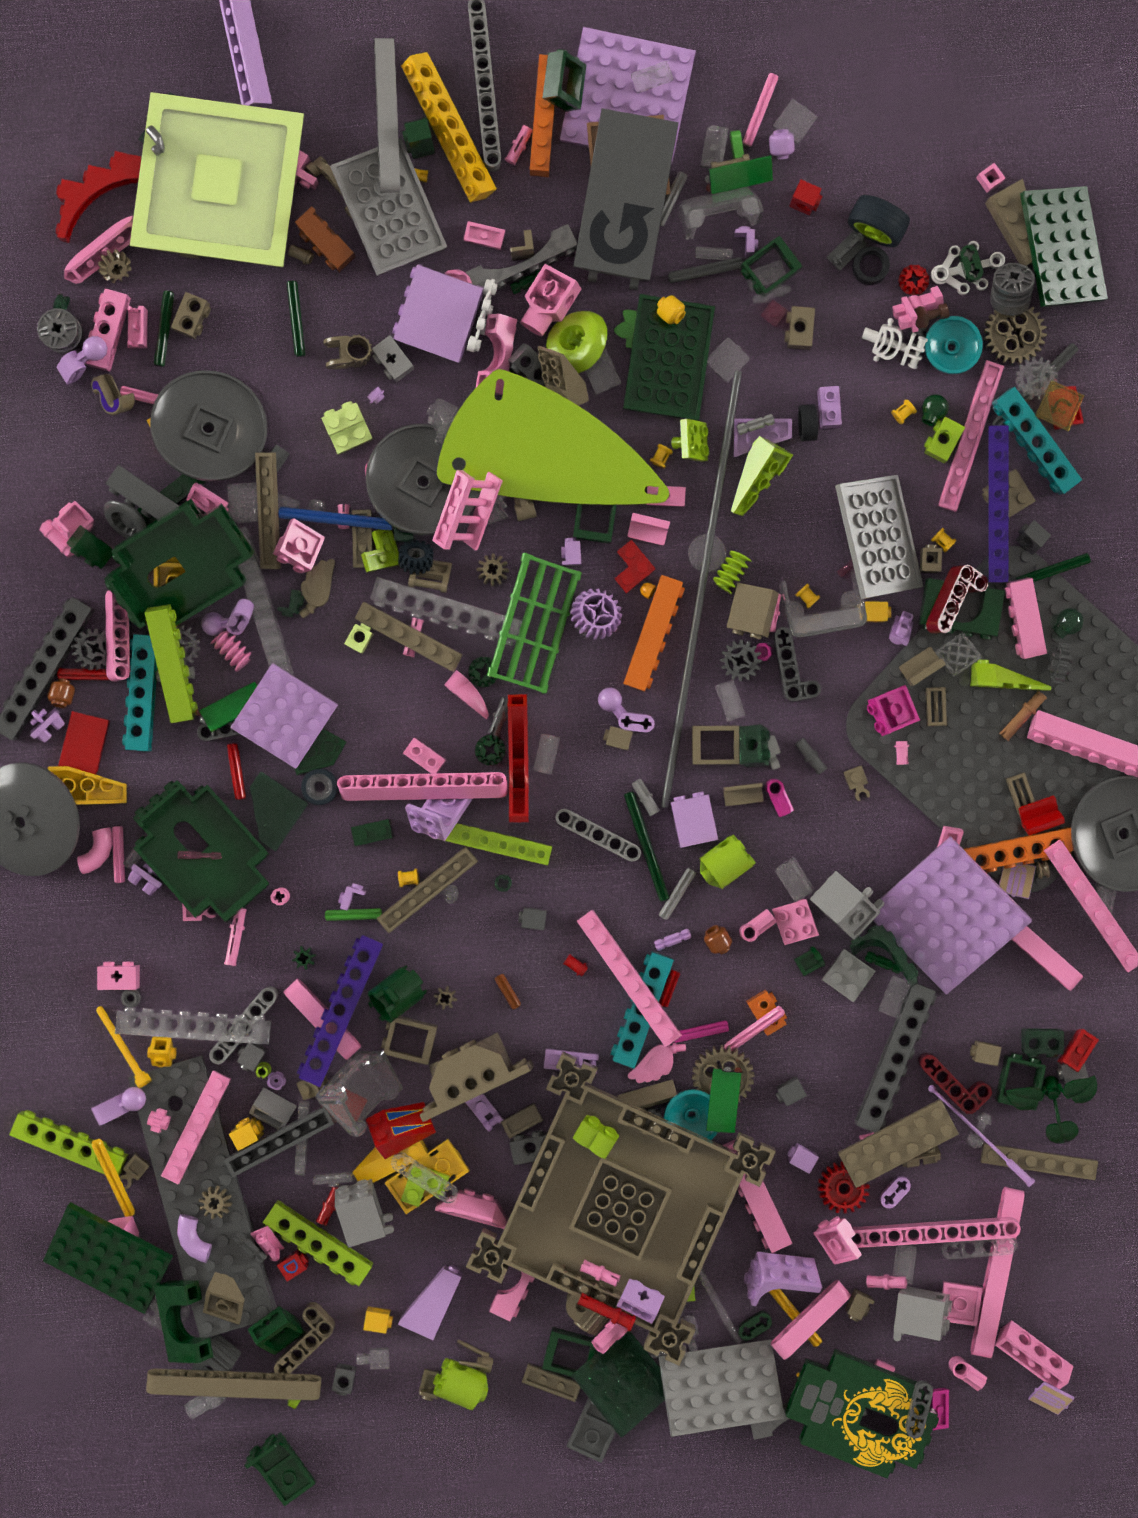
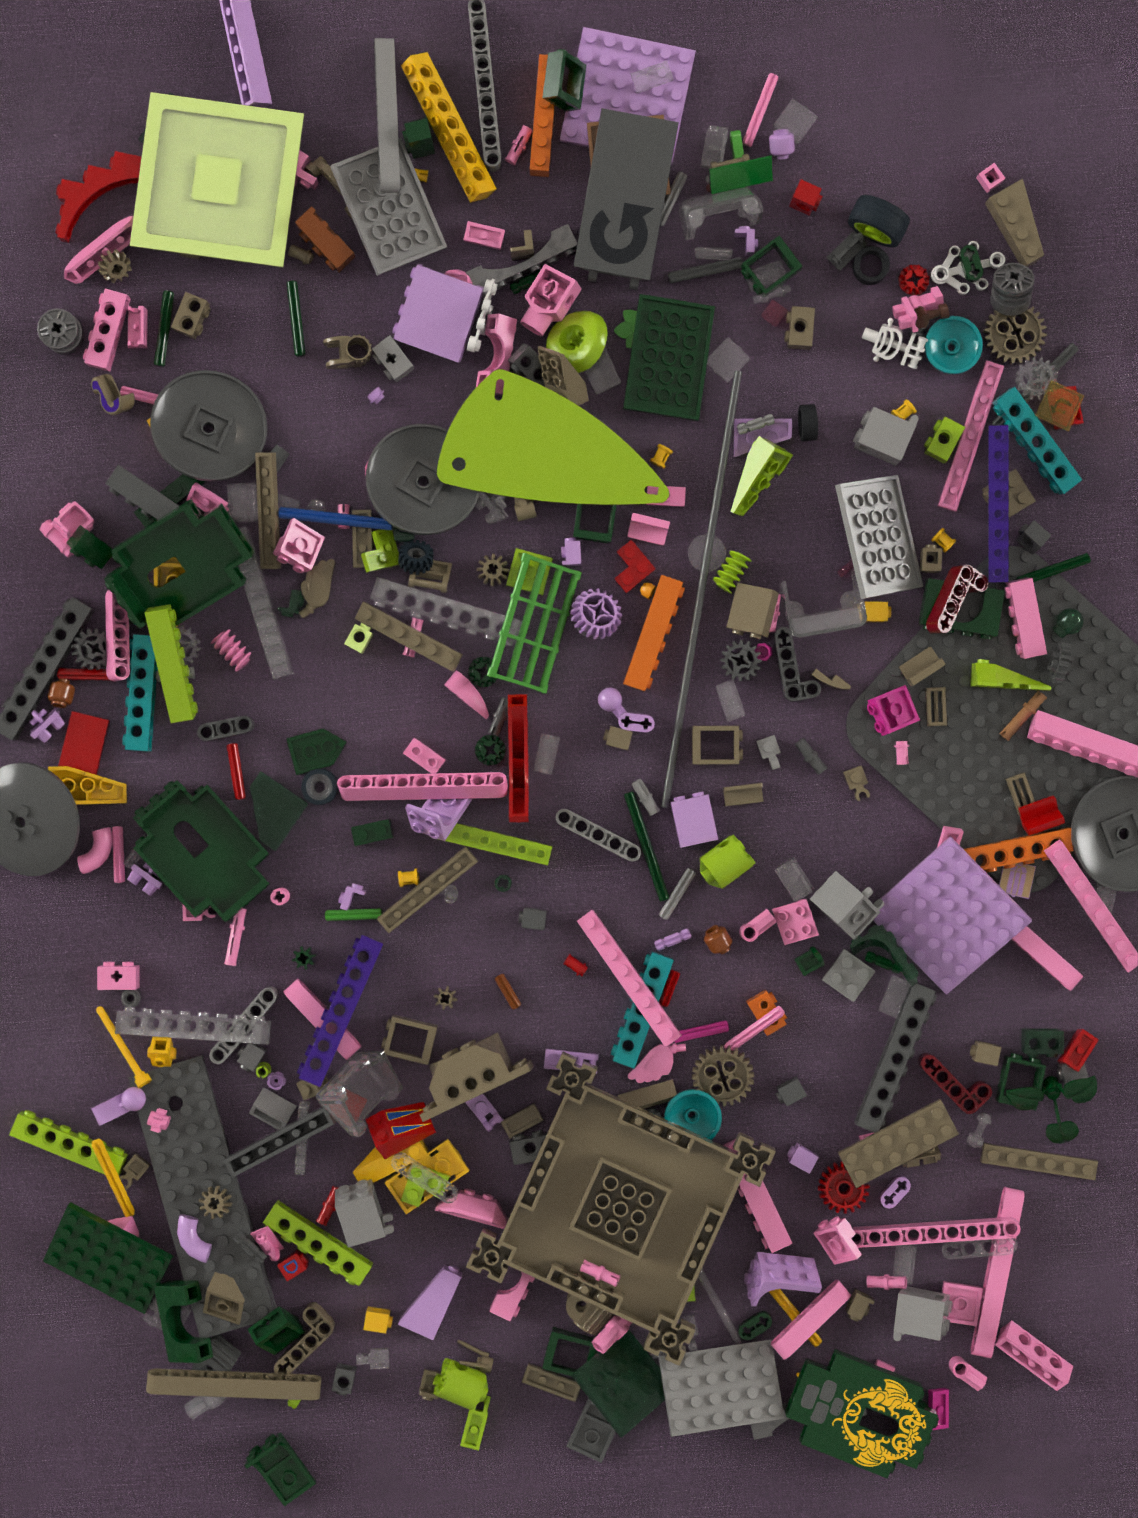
clear green bush [53,293,70,310] -> none
lavender beam [57,336,108,385] -> none
dark grey wheel [103,500,147,539] -> none
flat silver arm [146,125,165,156] -> none
bright pink plate [161,1070,231,1184] -> none
clear pink piece [178,851,222,859] -> none
green piece [195,681,257,732] -> none
lavender beam [201,599,255,636] -> none
yellow brick [229,1117,264,1151] -> none
lavender plate [230,662,338,769] -> none
clear plate [313,1172,354,1187] -> none
yellowish green plate [321,401,373,455] -> none
dark green container [368,965,427,1023] -> none
clear arch [426,398,458,446] -> none
bright pink fence [432,470,503,550] -> none
lime brick [573,1115,619,1159] -> none
red pin [577,1292,637,1332] -> none
lavender brick [617,1279,665,1324] -> none
yellow head [657,295,686,325] -> none
lime plate [671,419,709,462] -> none
green piece [706,1067,744,1133] -> none
clear green brick [739,724,771,768] -> none
dark pink piece [765,778,794,817] -> none
yellow bush [795,583,820,608] -> none
lavender brick [817,386,842,429] -> none
lavender hips [889,611,914,646] -> none
dark grey beam [905,1380,933,1438] -> none
dark green piece [921,394,949,427] -> none
lavender piece [928,1085,1035,1187] -> none
clear window [935,632,982,677] -> none
plate [1020,186,1108,307] -> none
piece [1028,1382,1074,1415] -> none
dark tan bush [1036,861,1050,879] -> none
none -> lime hinge [460,1396,491,1451]
none -> lime tile [506,548,553,595]
none -> dark tan slope [810,669,851,690]
none -> light grey container [853,407,919,466]

